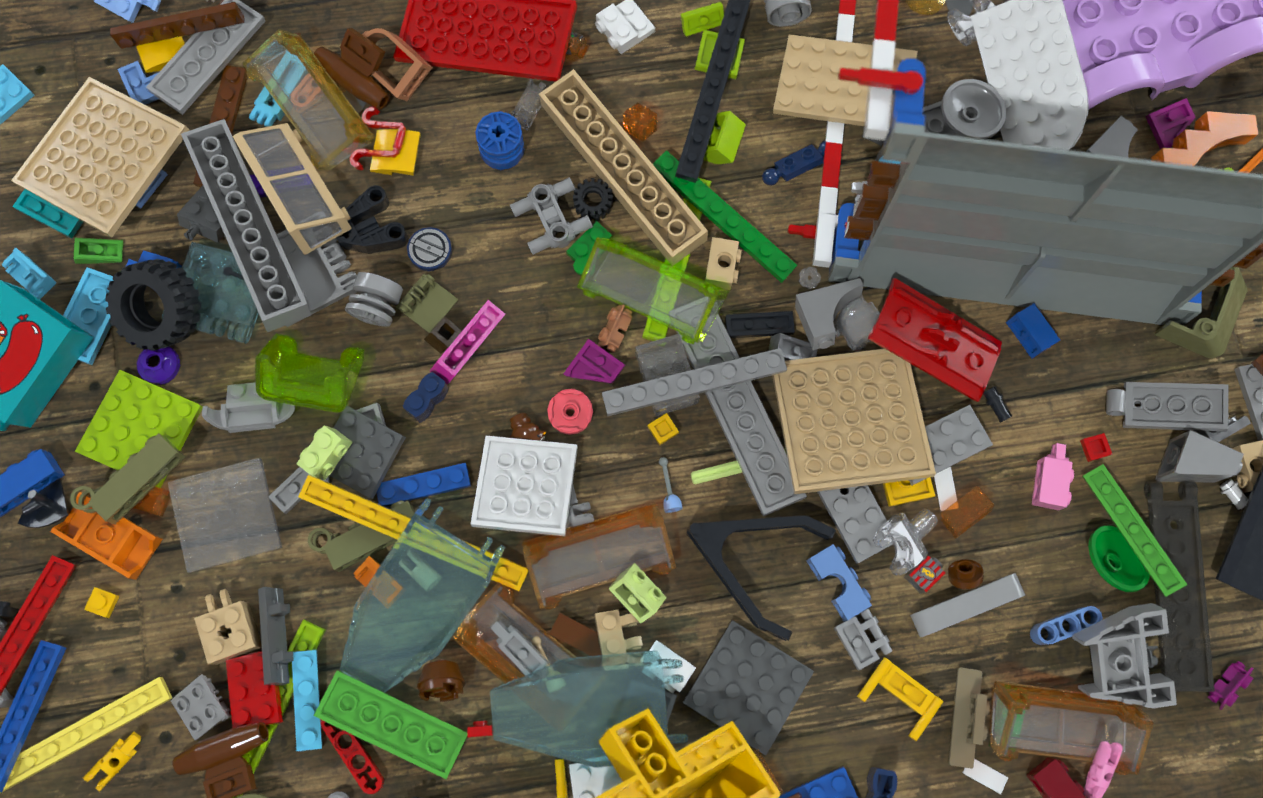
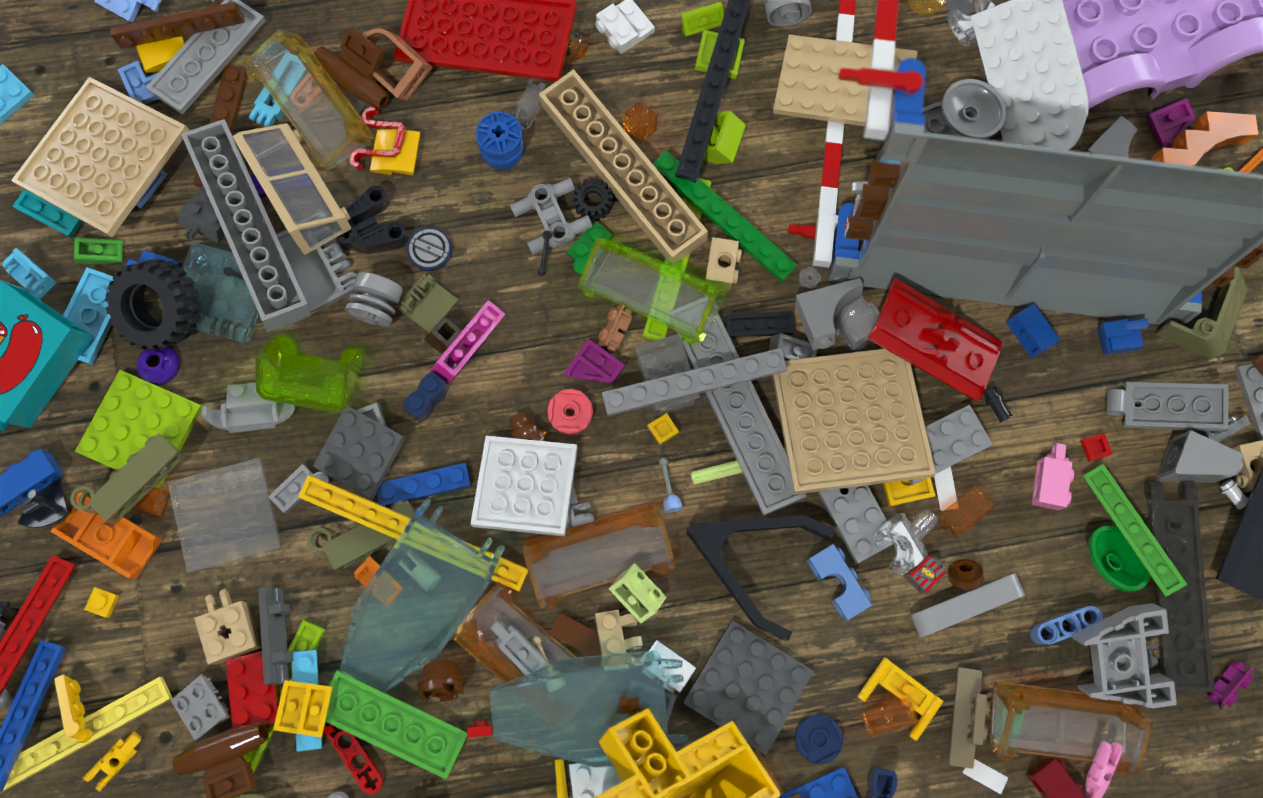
yellowish green brick [296,425,353,480] -> none
dark blue plate [762,141,826,186] -> none
light grey plate [834,608,893,670] -> none
none -> yellow plate [54,674,92,743]
none -> yellow slope [273,680,333,738]
none -> black hinge [537,231,552,276]
none -> reddish brown plant [617,696,646,717]
none -> dark blue tile [794,714,843,764]
none -> clear orange hinge [860,697,919,737]
none -> blue piece [1097,318,1149,355]

